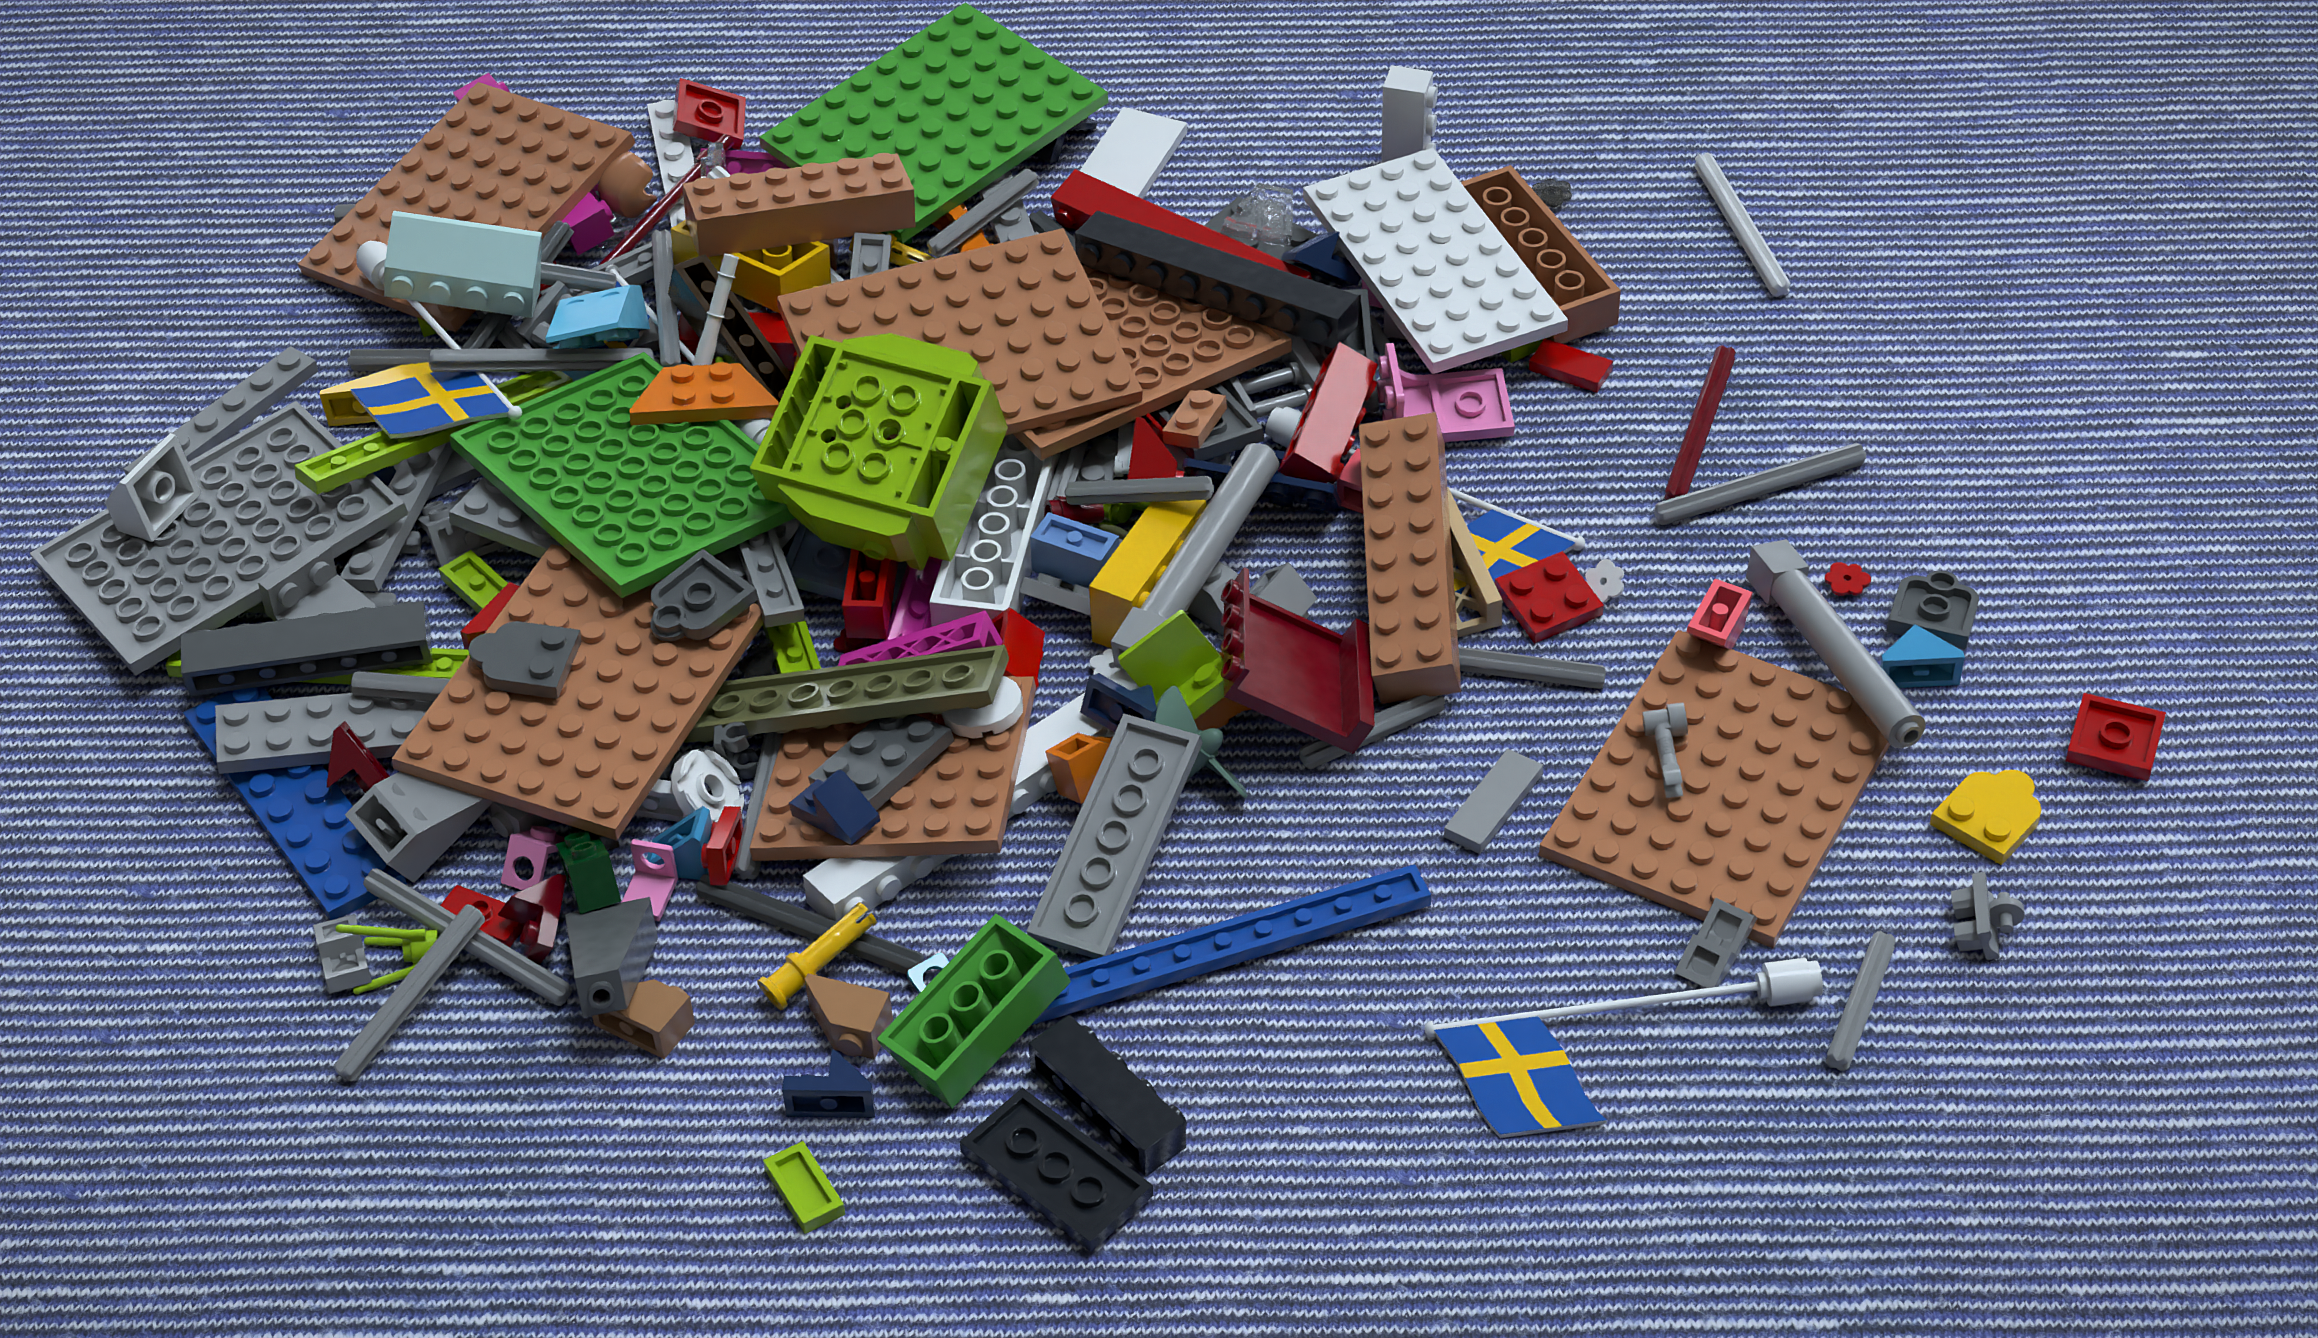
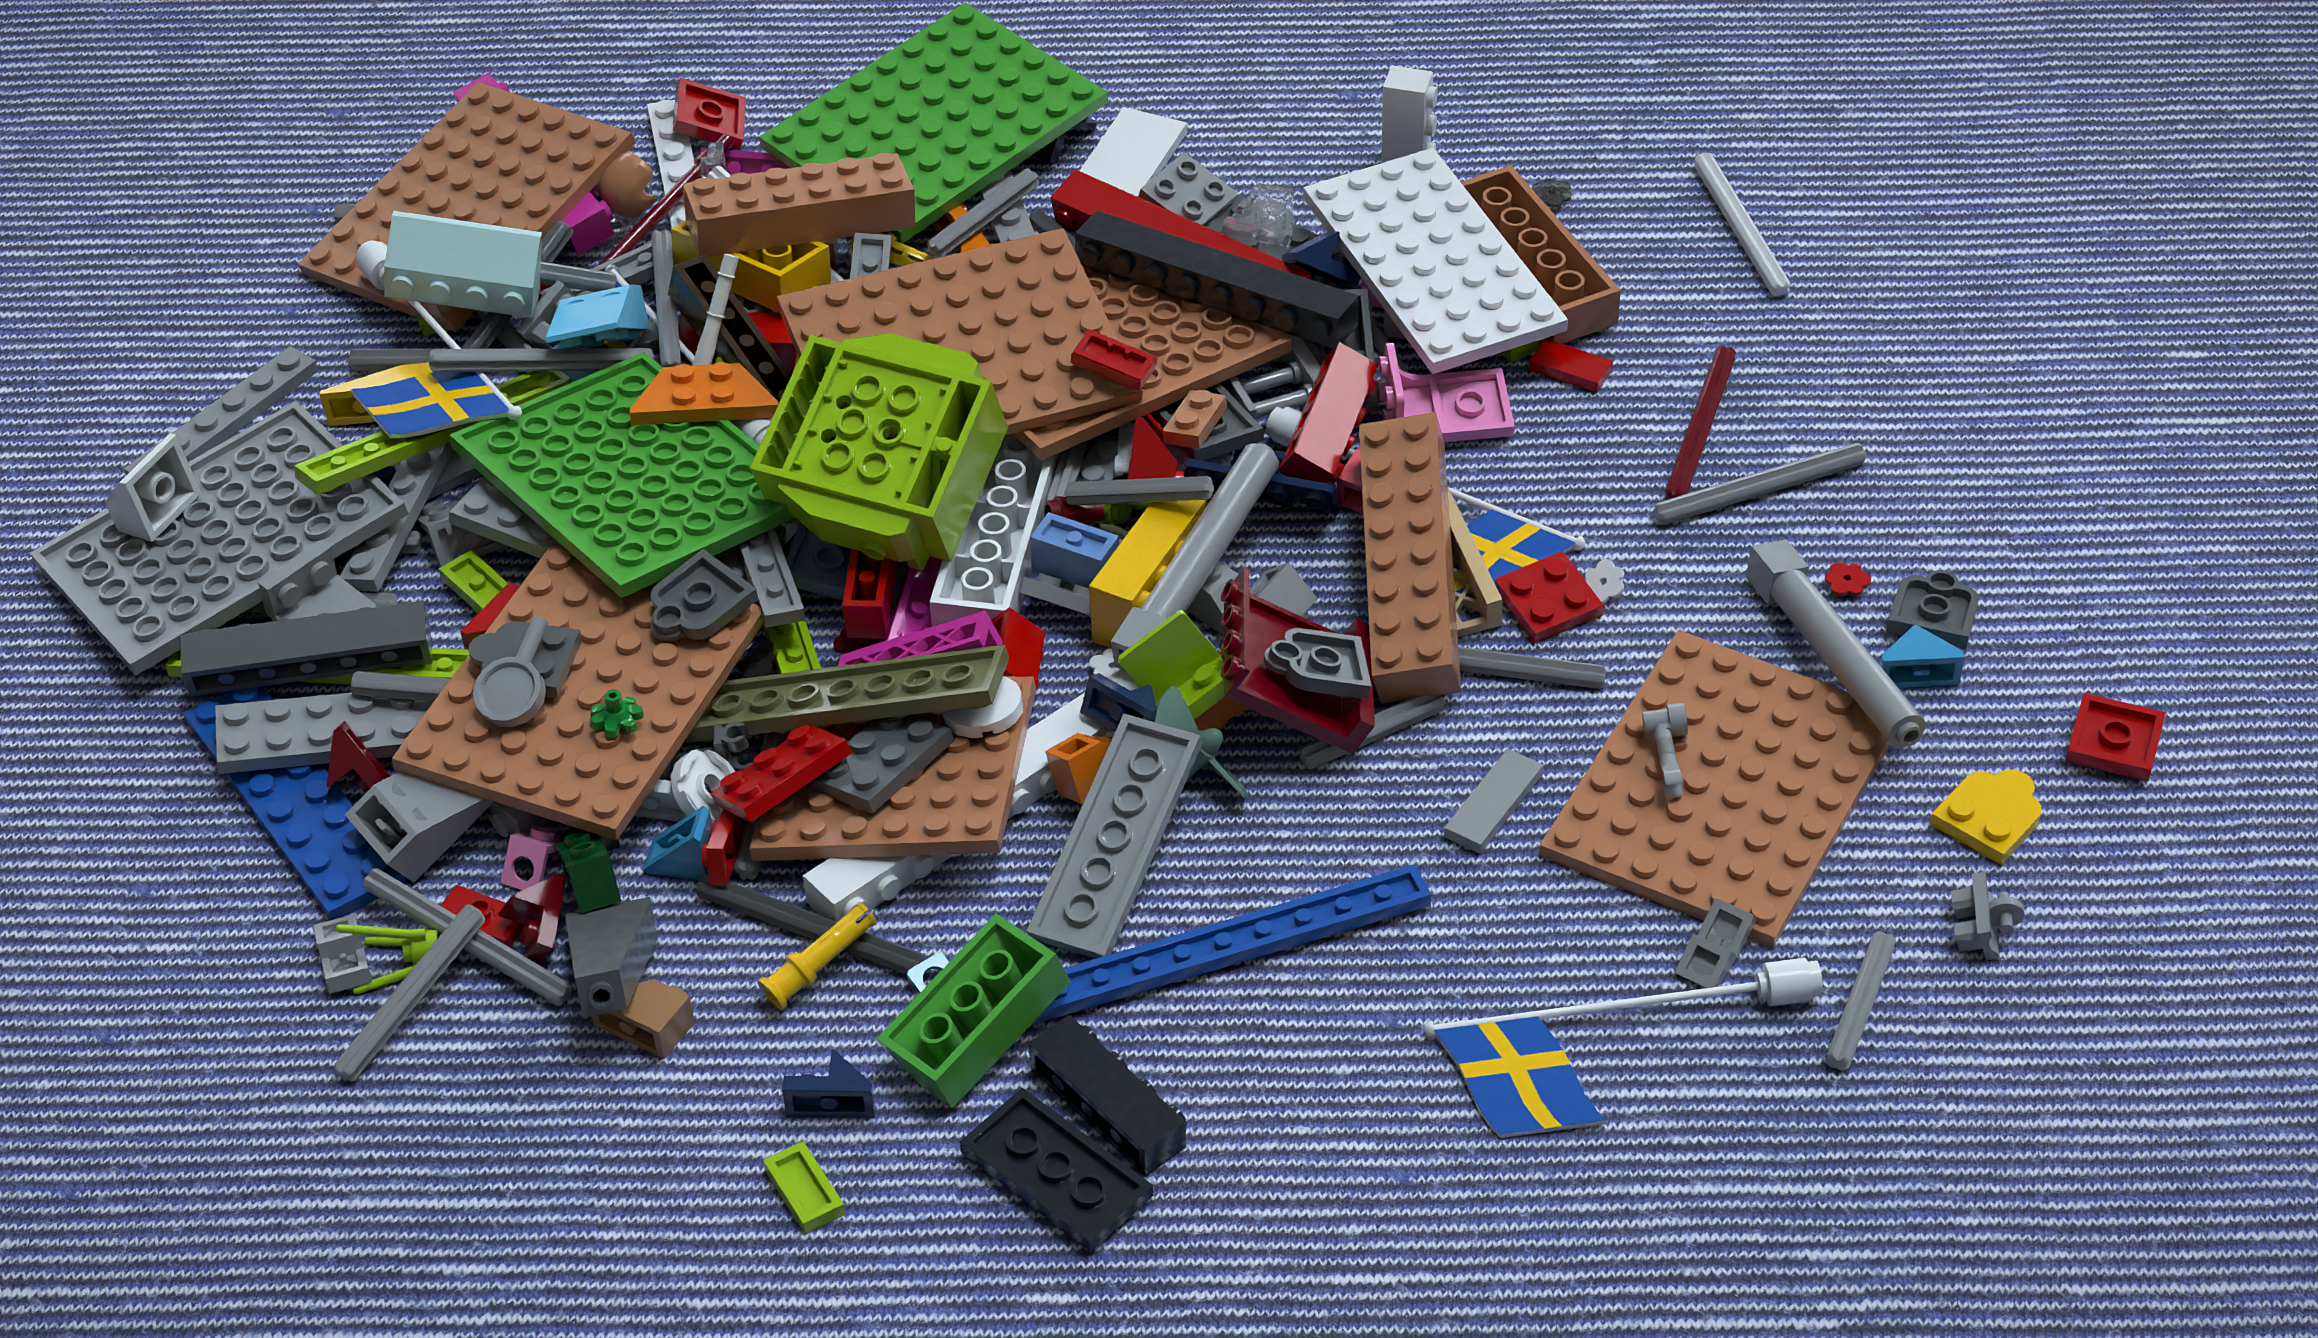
bright pink bracket [621,839,678,921] -> none
dark blue slope [789,769,881,845] -> none
medium nougat slope [805,973,893,1060] -> none
coral slope [1686,579,1753,649] -> none
none -> light grey piece [473,616,548,727]
none -> green plant [590,690,644,738]
none -> red plate [710,725,852,823]
none -> red plate [1070,329,1157,392]
none -> light grey bracket [1138,152,1237,226]
none -> dark grey plate [1263,628,1372,699]

